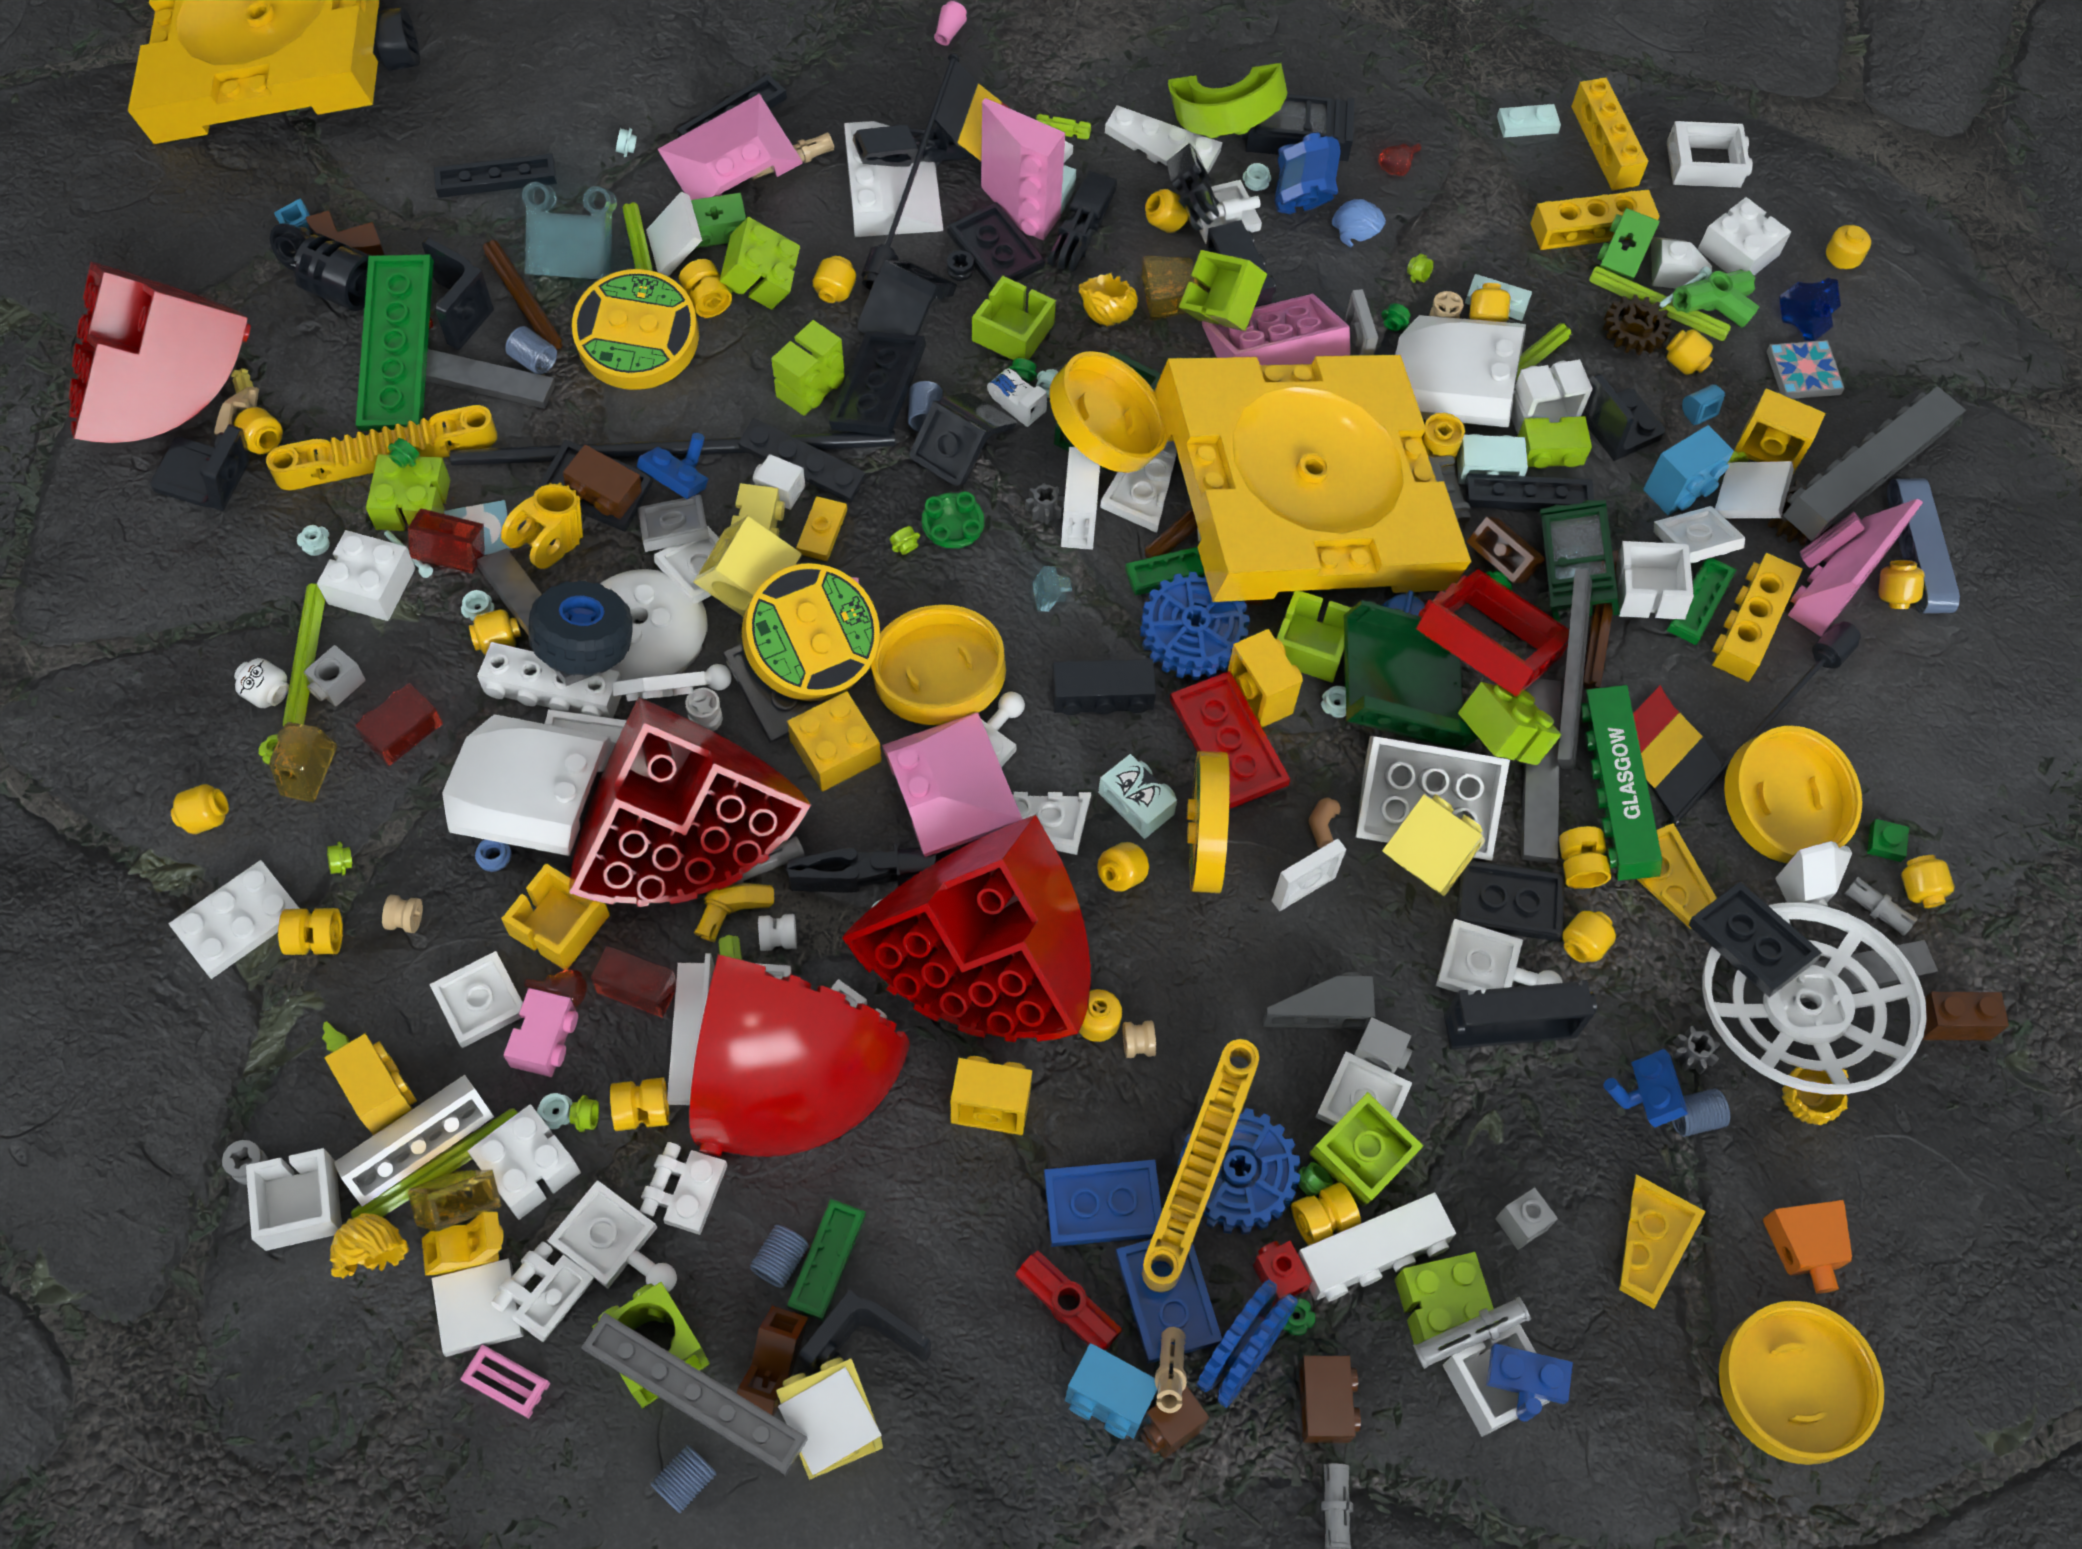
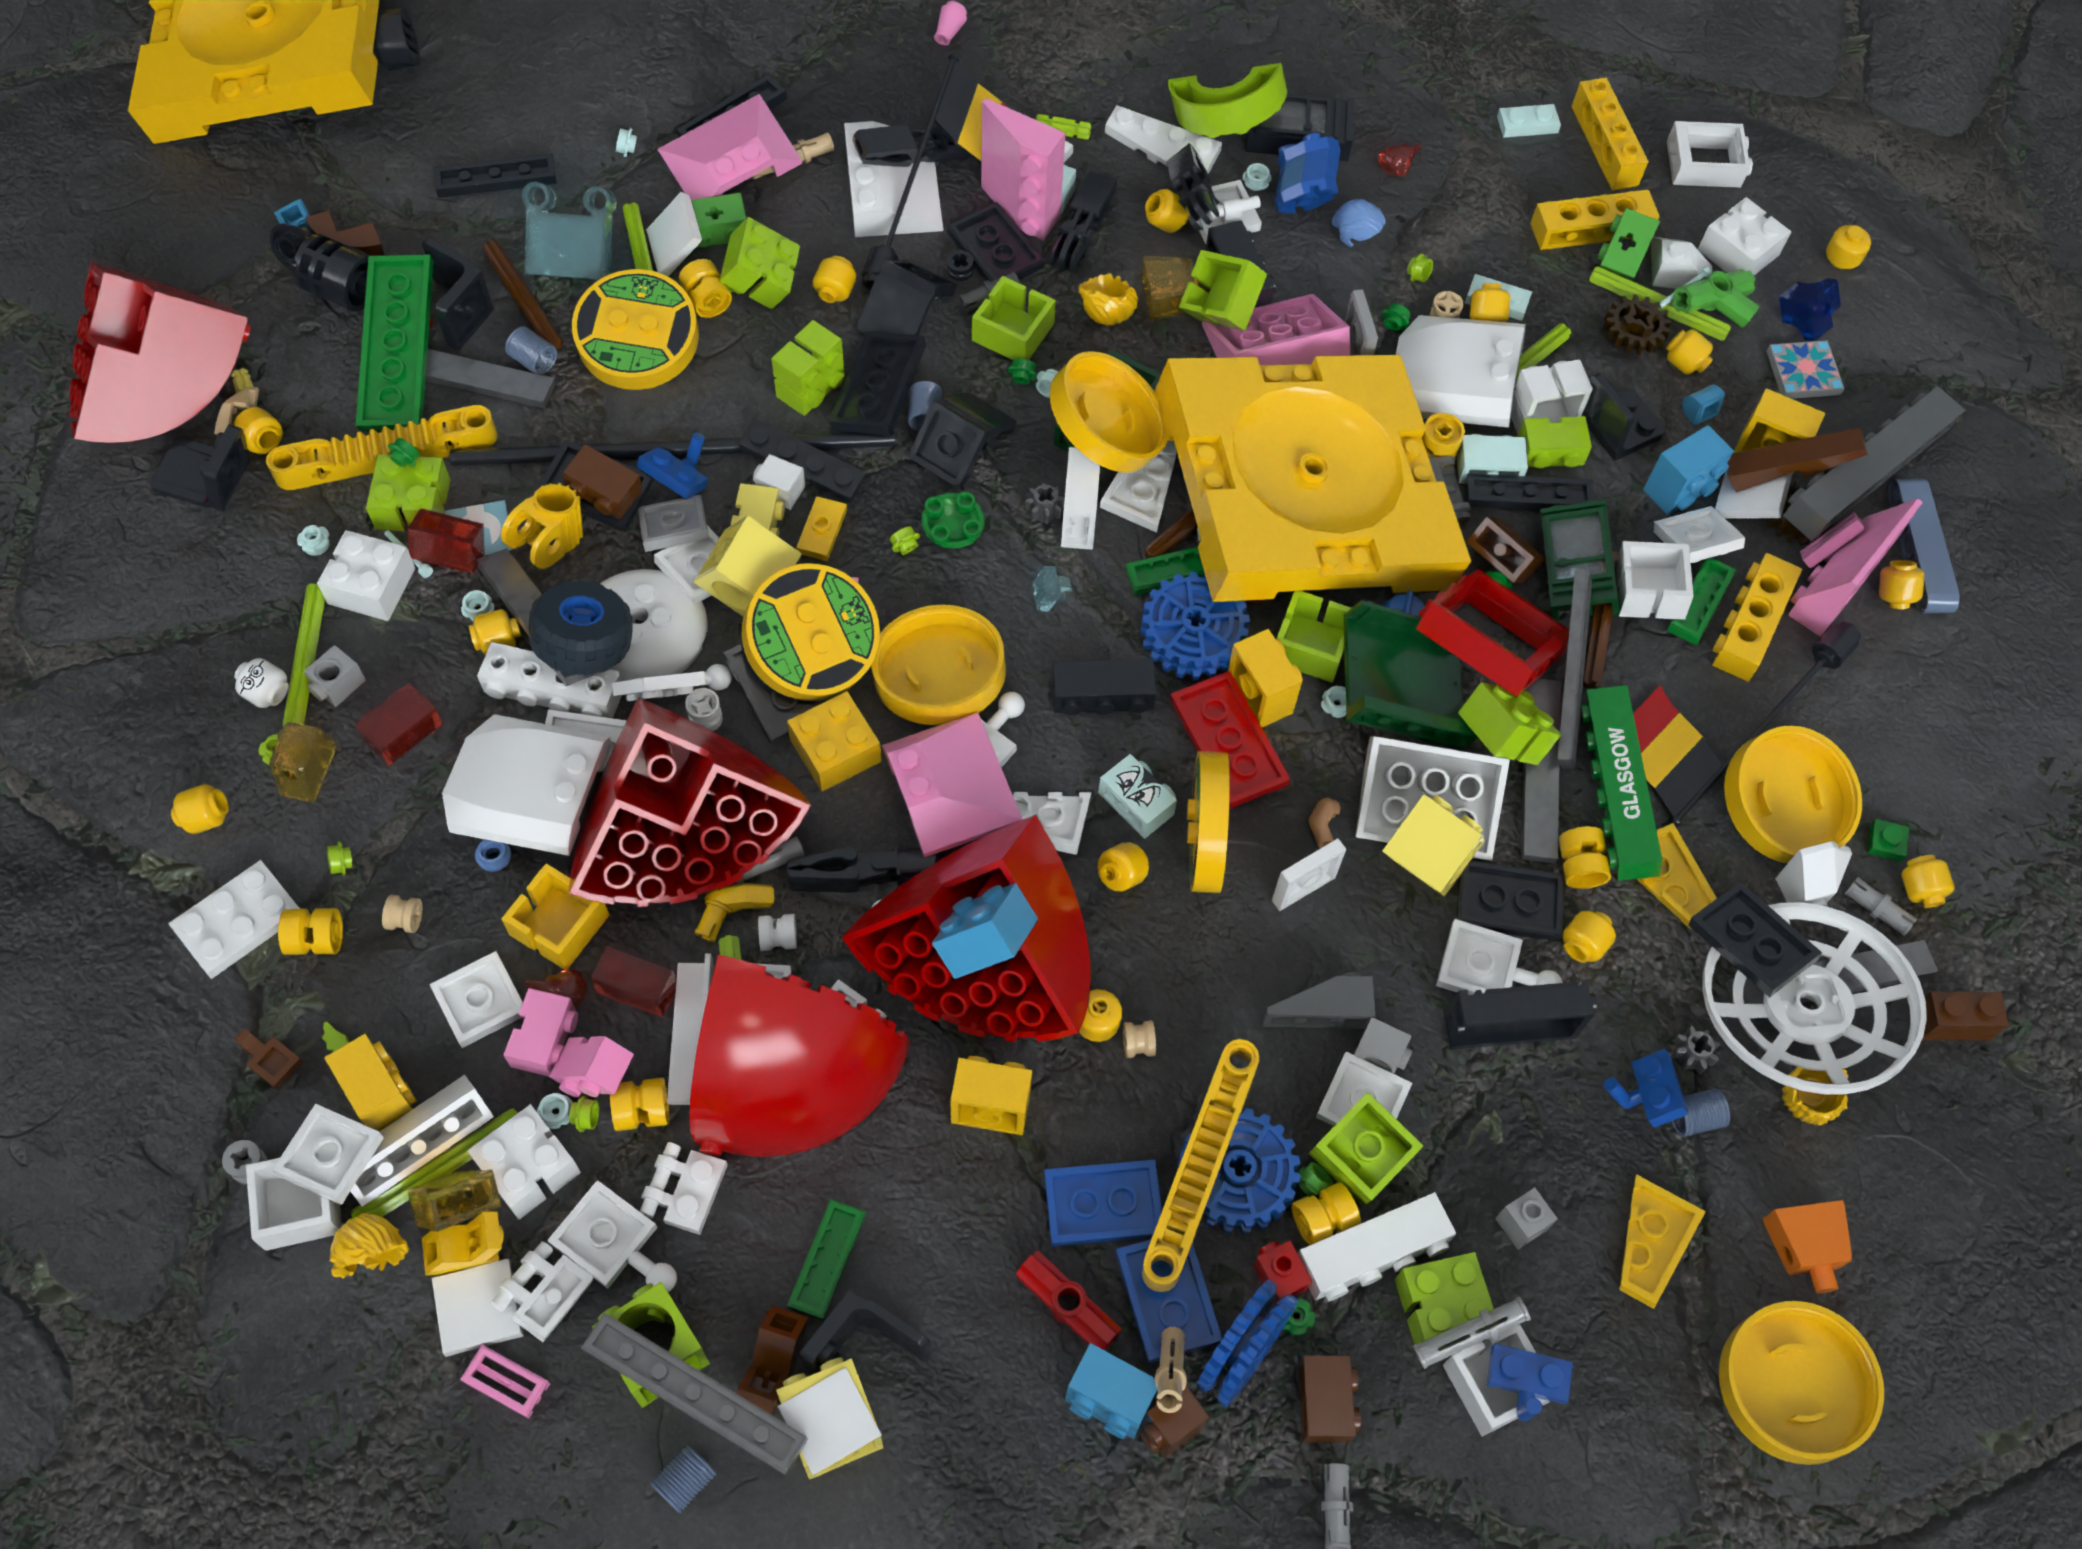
sand blue piece [750,1224,809,1288] -> none
white leg [987,369,1047,427] -> none
none -> reddish brown plate [234,1029,303,1090]
none -> white tile [272,1104,384,1205]
none -> bright pink brick [549,1036,634,1097]
none -> dark azure brick [932,883,1038,979]
none -> dark grey pin [959,272,1019,314]
none -> reddish brown slope [1727,428,1868,492]

